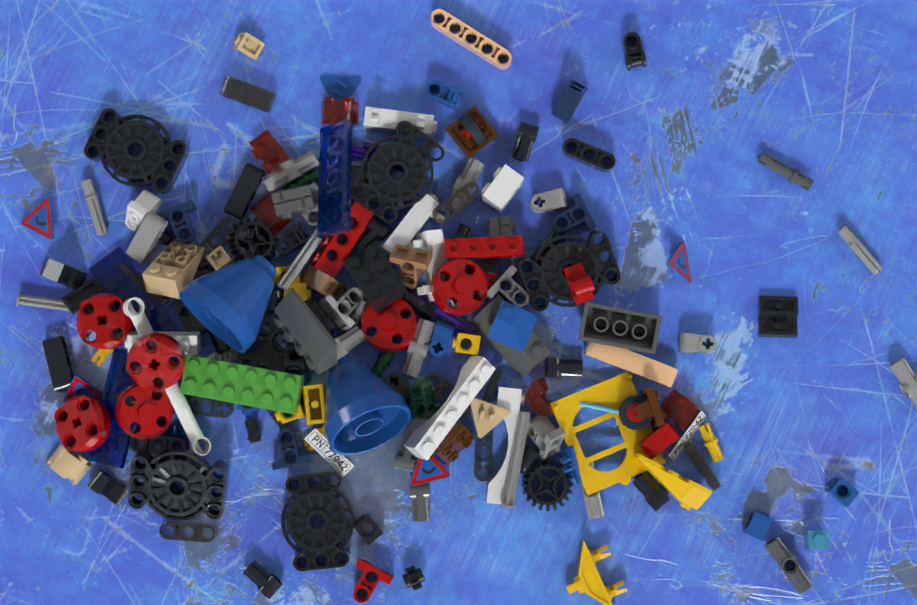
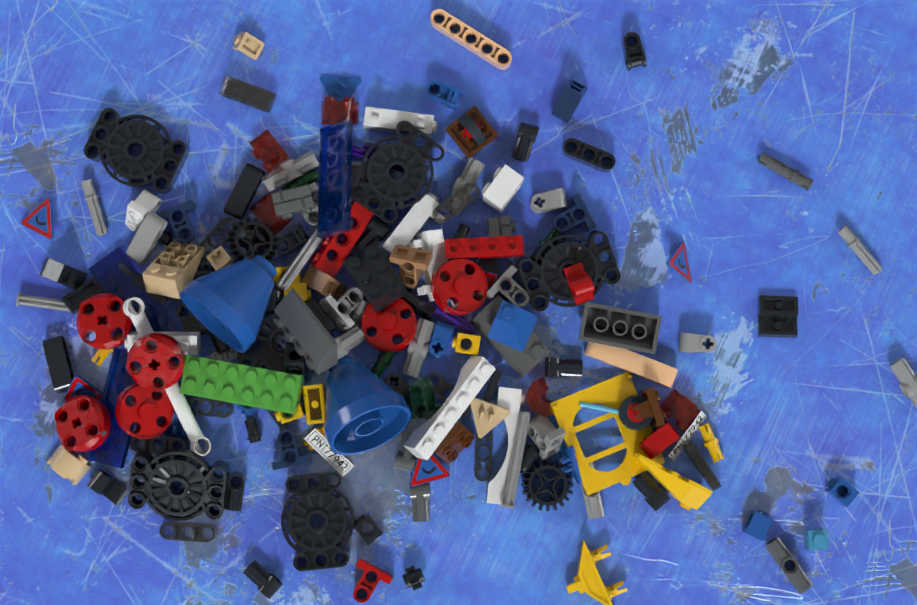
none -> black piece [225,472,246,511]

